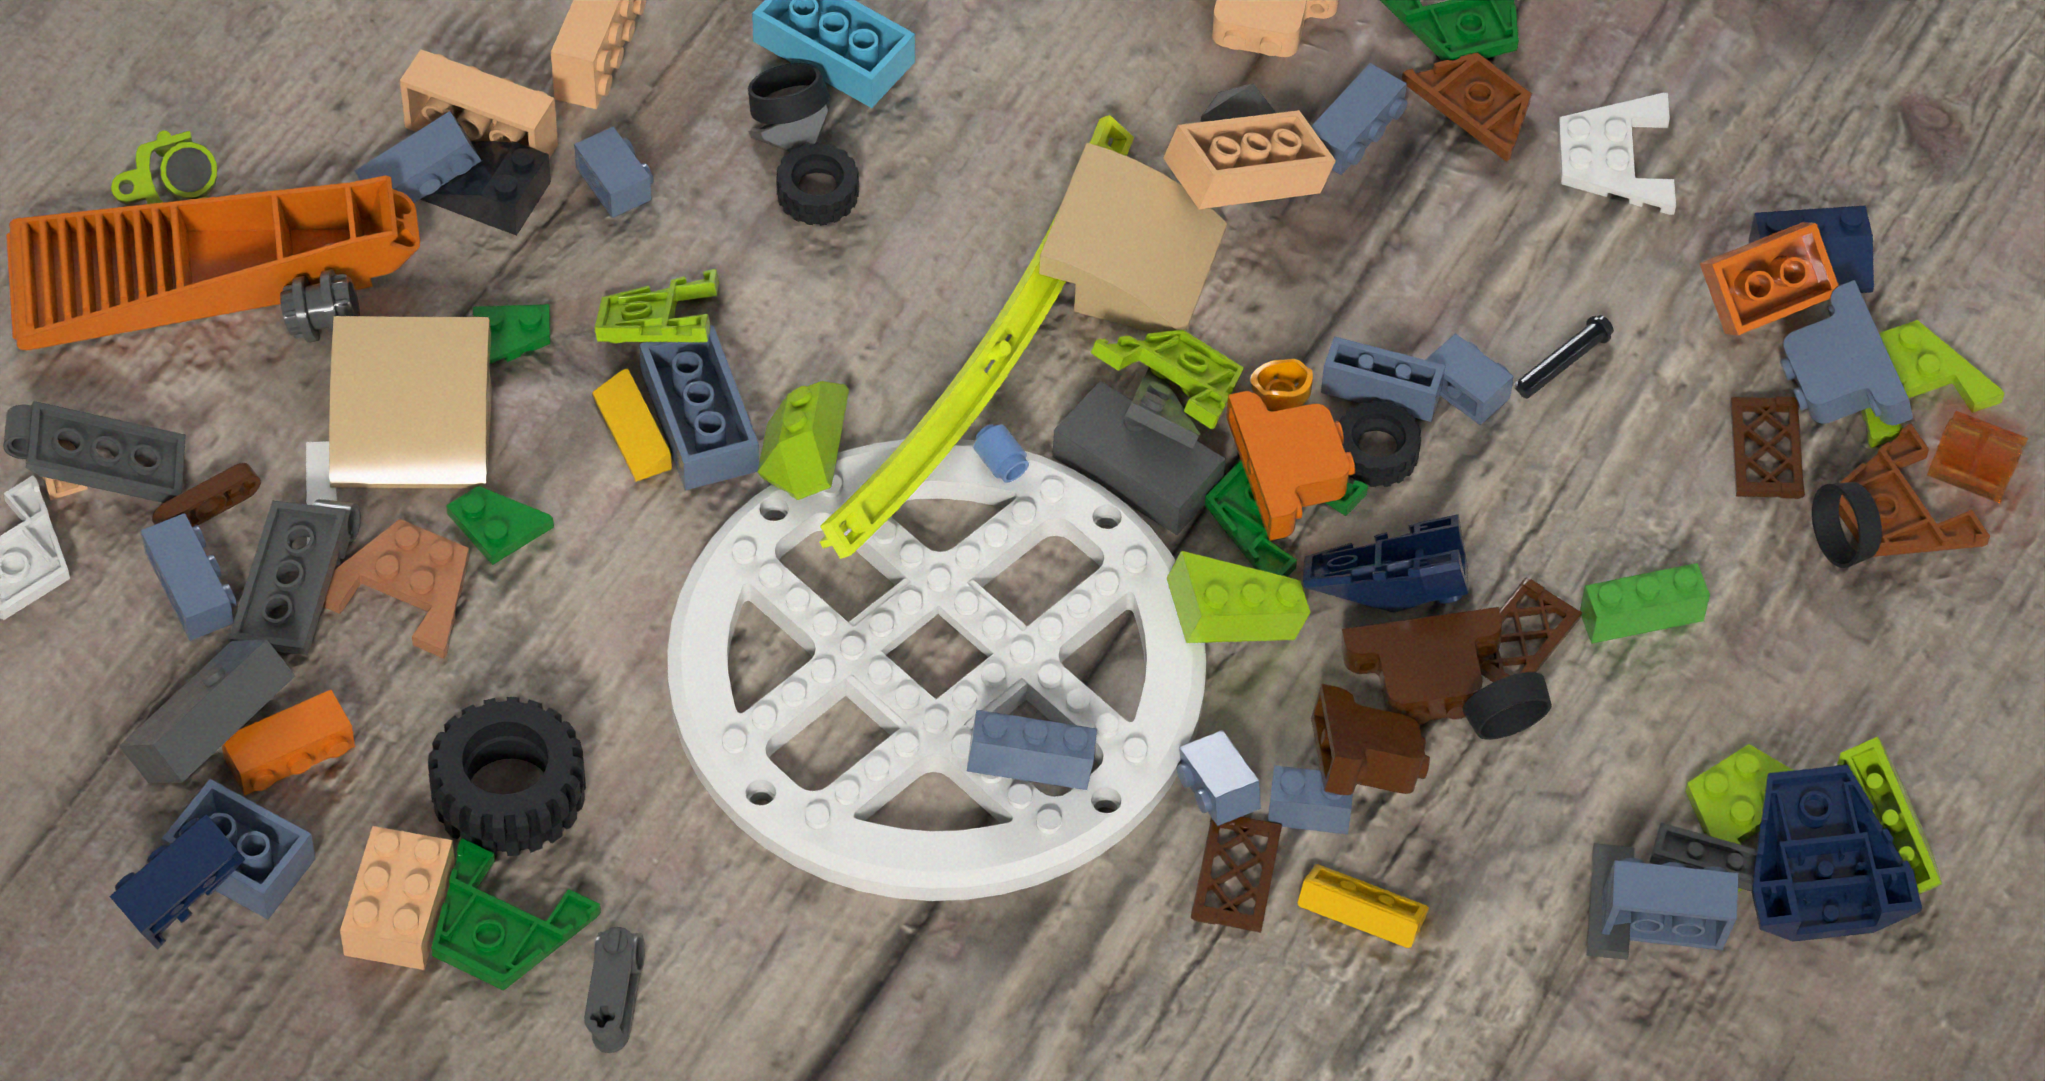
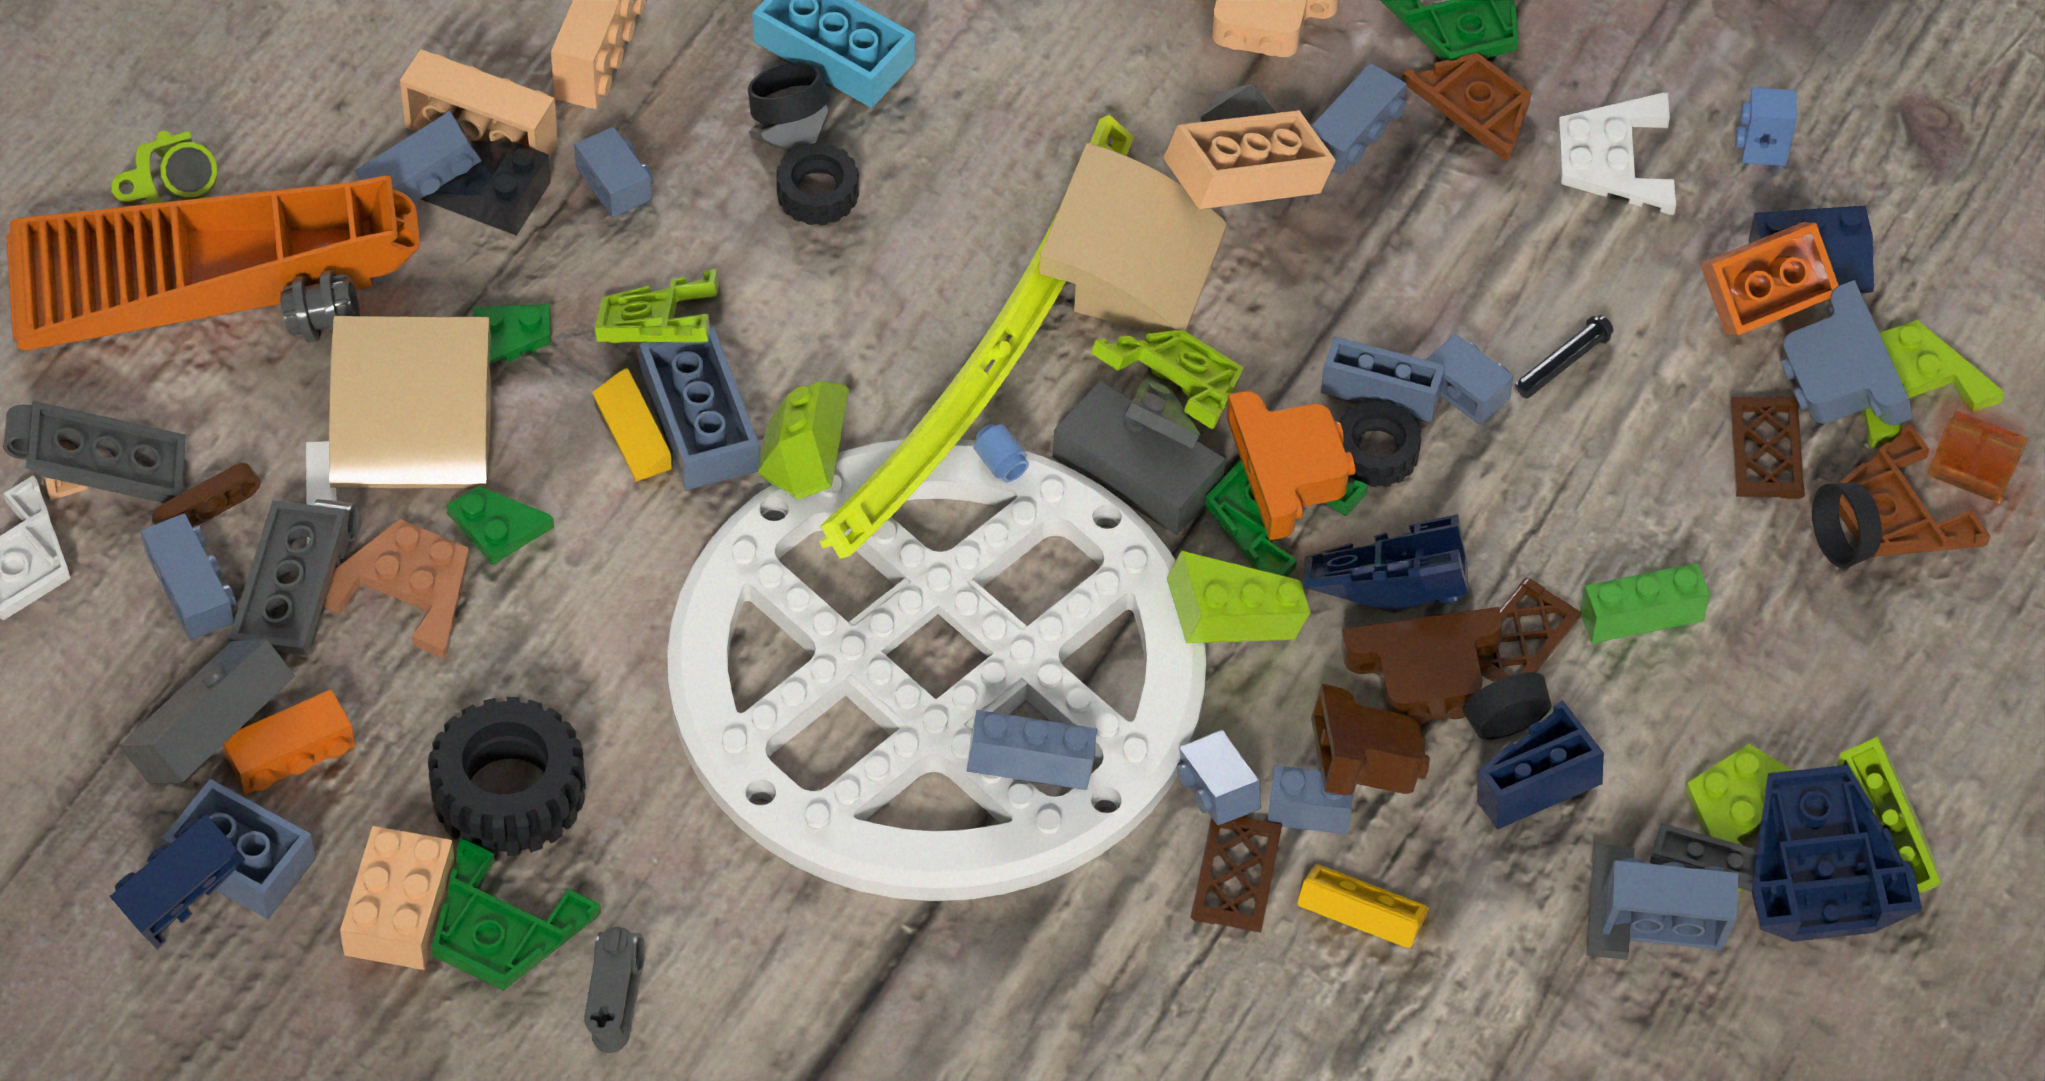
light orange helmet [1250,359,1313,412] -> none
none -> dark blue wedge [1477,700,1604,830]
none -> medium blue brick [1735,87,1797,166]

